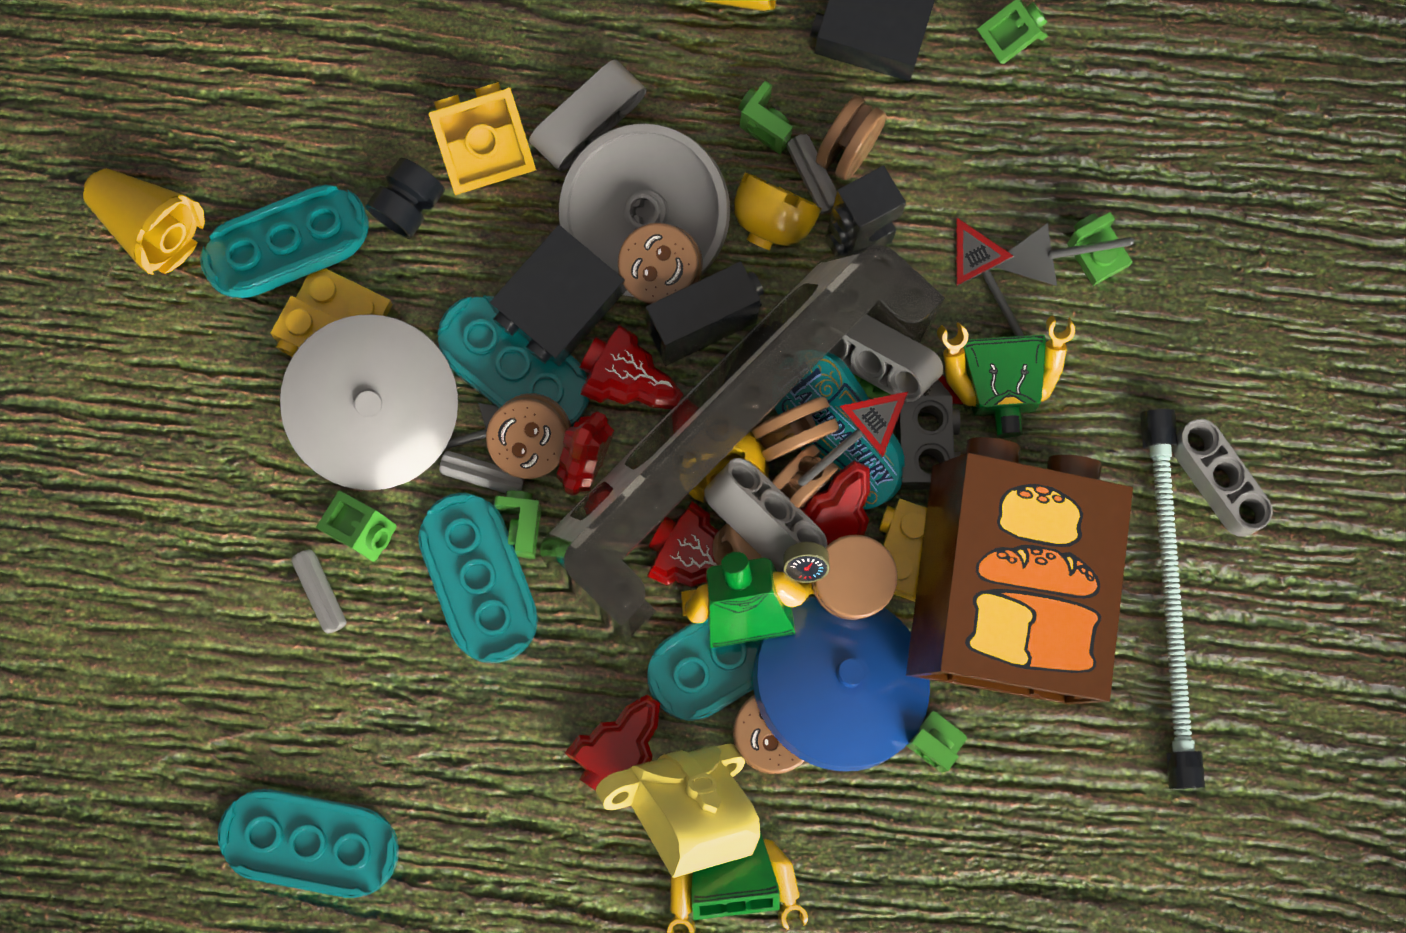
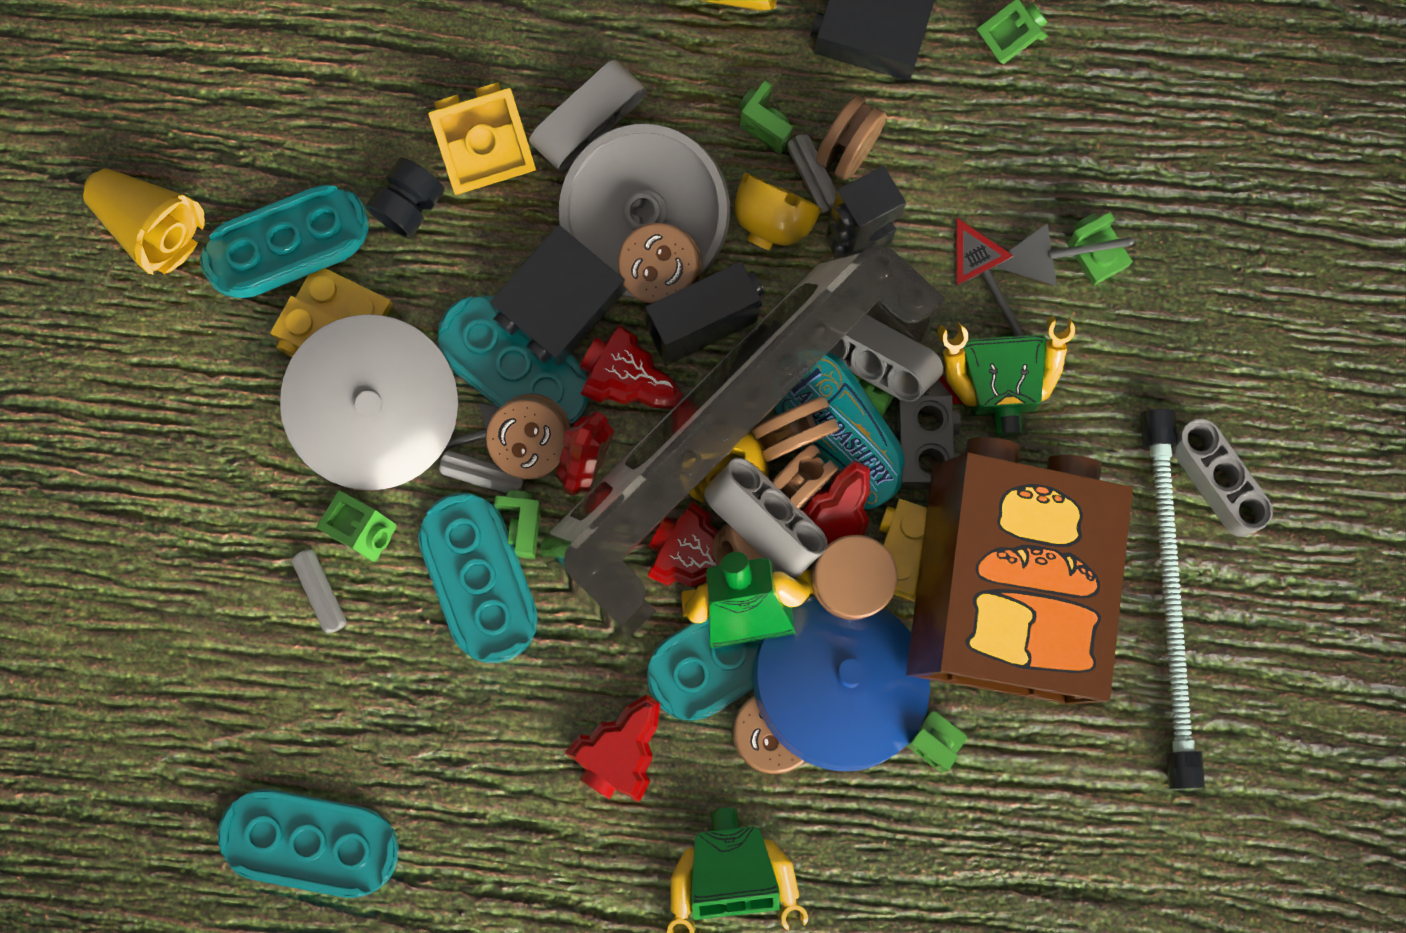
light yellow piece [596,744,760,878] -> none
tile [783,542,830,583] -> none
piece [798,391,908,486] -> none

